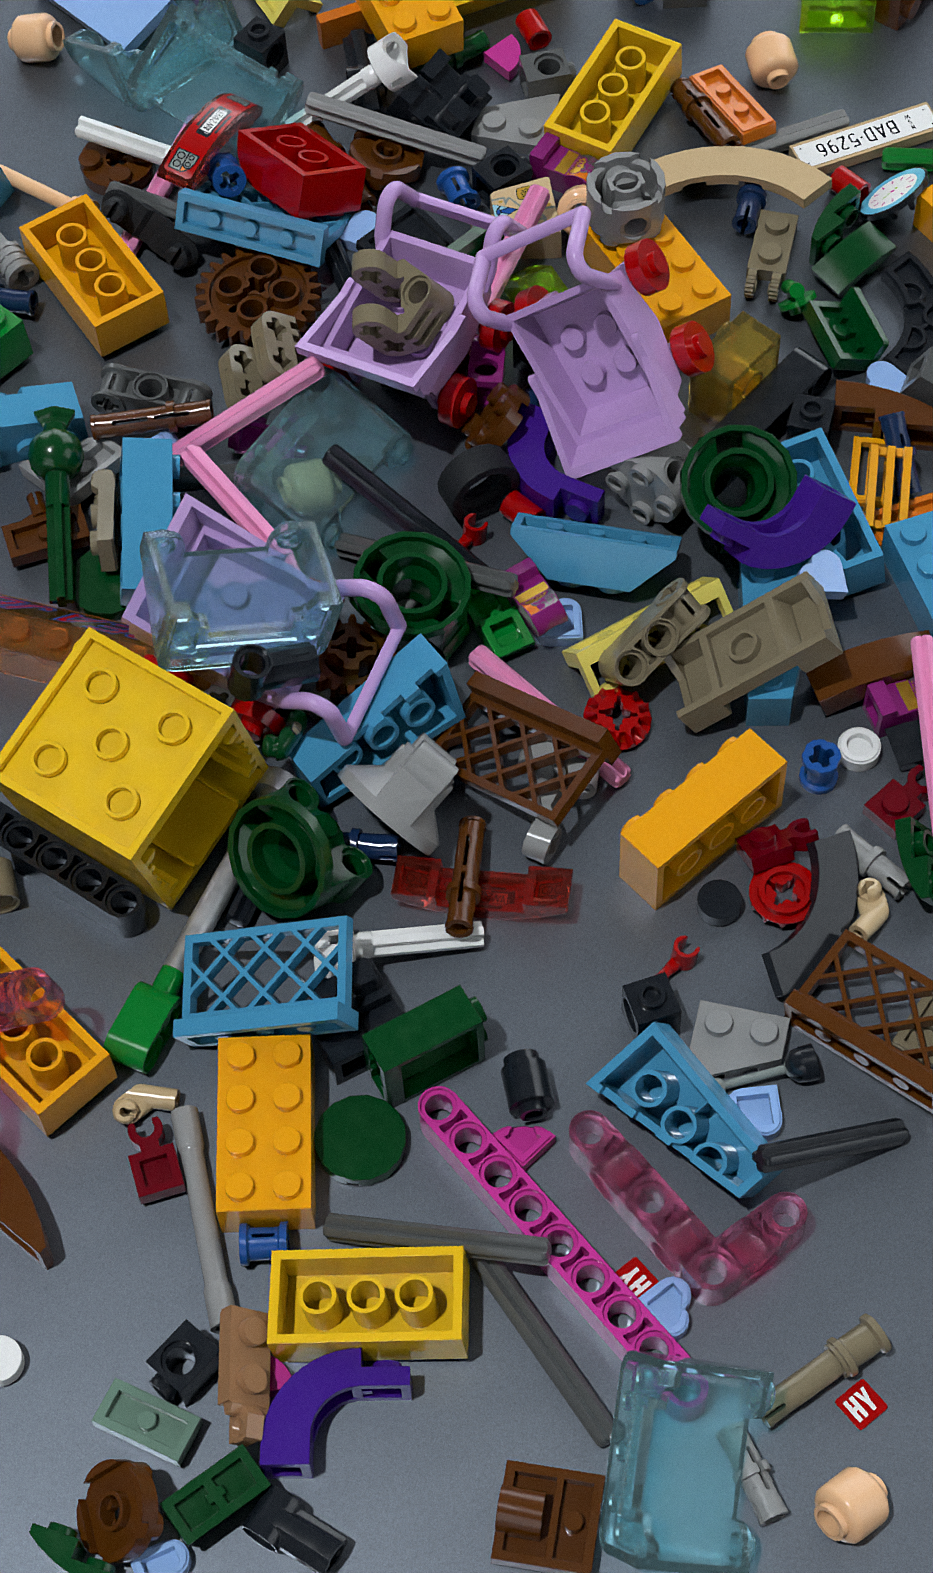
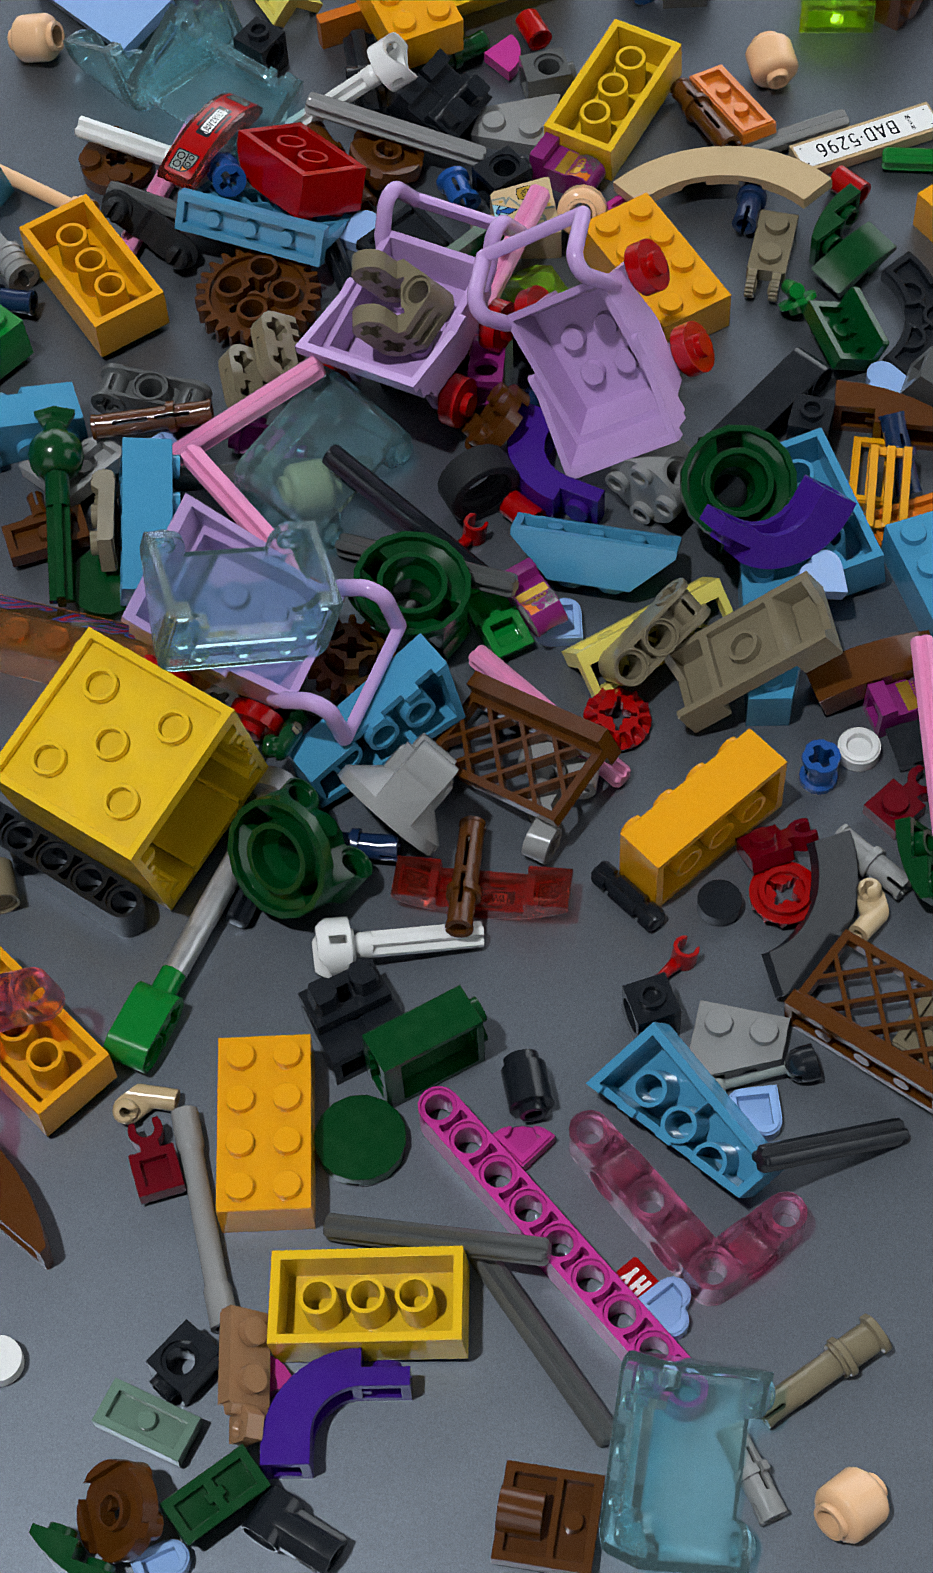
dark azure fence [173,915,359,1048] -> none
black piece [227,641,321,701] -> none
blue bush [239,1221,290,1266] -> none
light grey brick [586,151,666,246] -> none
clear yellow brick [688,311,781,427] -> none
red sticker [835,1379,888,1430] -> none
piece [859,167,930,221] -> none
none -> black axle [591,861,665,932]

